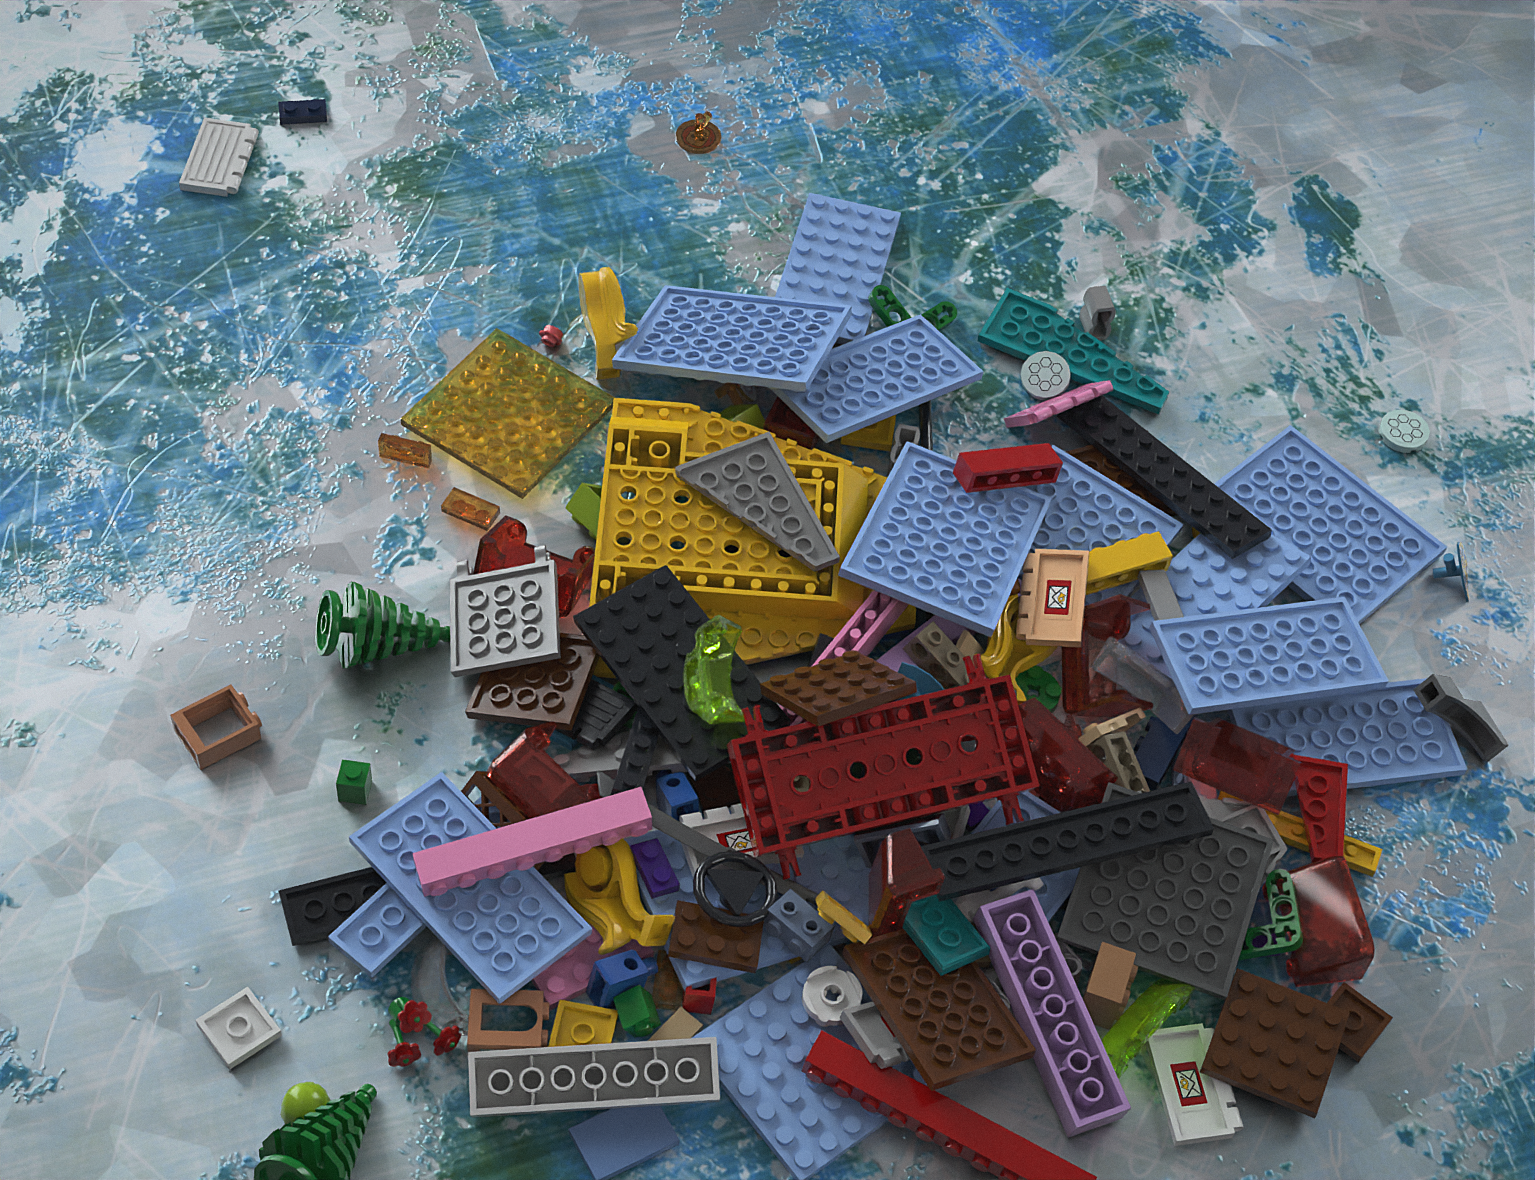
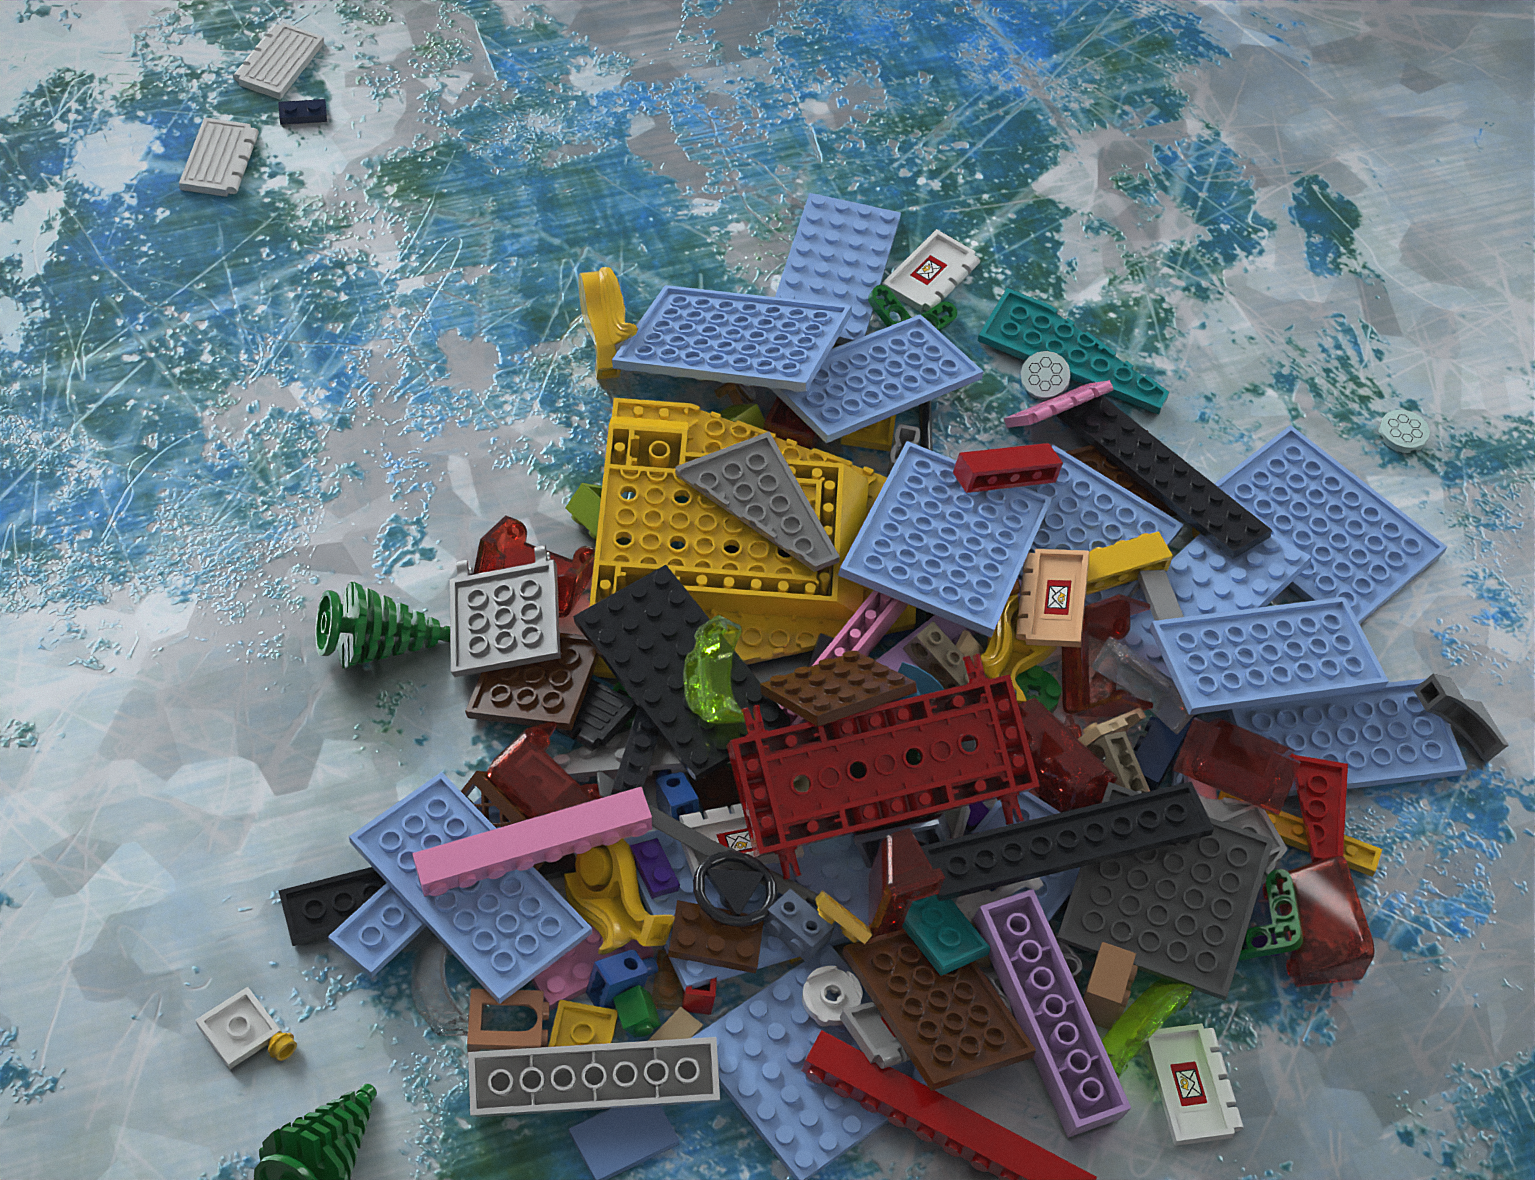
nougat window [170,684,262,770] -> none
lime hair [280,1082,330,1127] -> none
green brick [336,759,372,805] -> none
clear orange plate [378,433,432,469] -> none
red plant [388,997,461,1067] -> none
clear yellow plate [400,328,615,499] -> none
clear orange plate [441,487,500,531] -> none
coral plate [539,325,563,347] -> none
clear orange shield [676,111,722,154] -> none
light grey brick [1079,286,1116,341] -> none
reddish brown plate [1200,968,1350,1118] -> none
reddish brown plate [1327,982,1393,1063] -> none
dark azure shield [1433,542,1469,602] -> none
none -> white hinge [233,23,324,100]
none -> yellow plate [268,1032,297,1061]
none -> white hinge [882,229,980,312]

